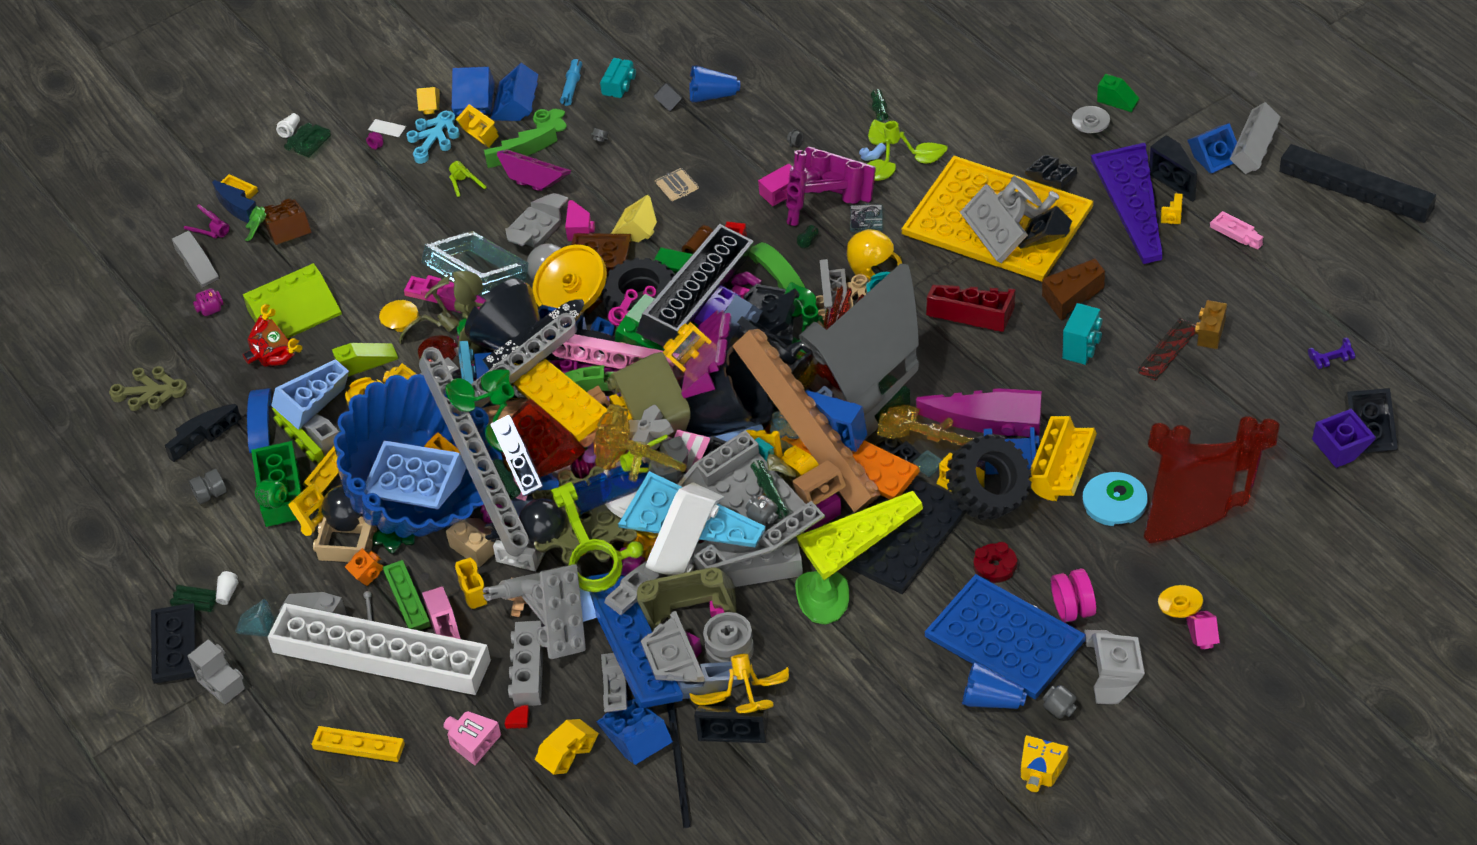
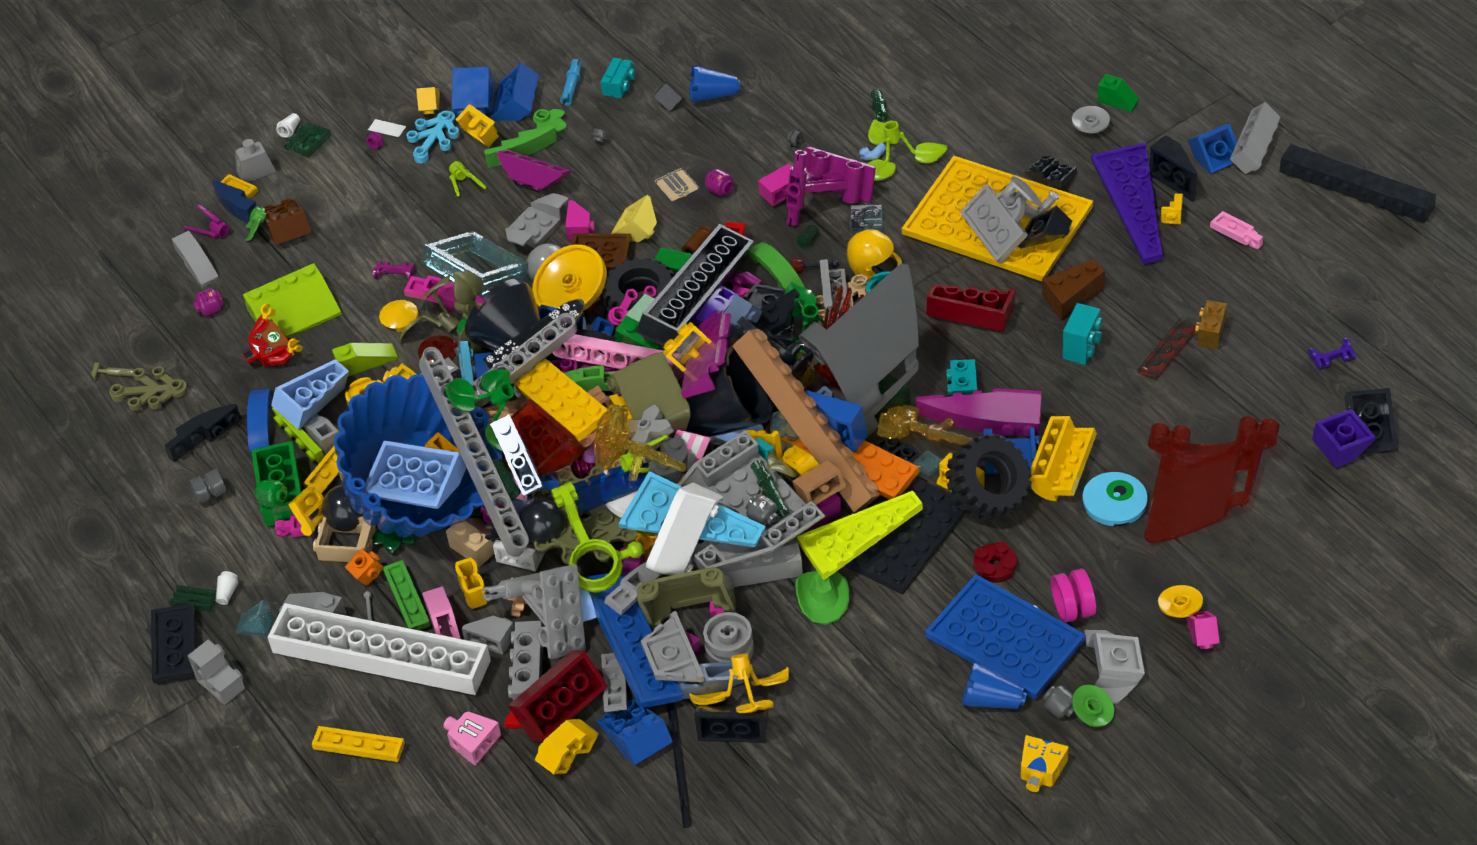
none -> olive piece [91,362,134,381]
none -> light grey torso [235,139,276,183]
none -> dark pink plate [275,515,312,537]
none -> magenta piece [372,261,415,281]
none -> light grey slope [462,616,514,655]
none -> dark red brick [508,650,608,742]
none -> magenta head [705,169,734,197]
none -> hinge [791,258,839,274]
none -> teal brick [946,359,977,397]
none -> bright green dish [1072,685,1114,727]

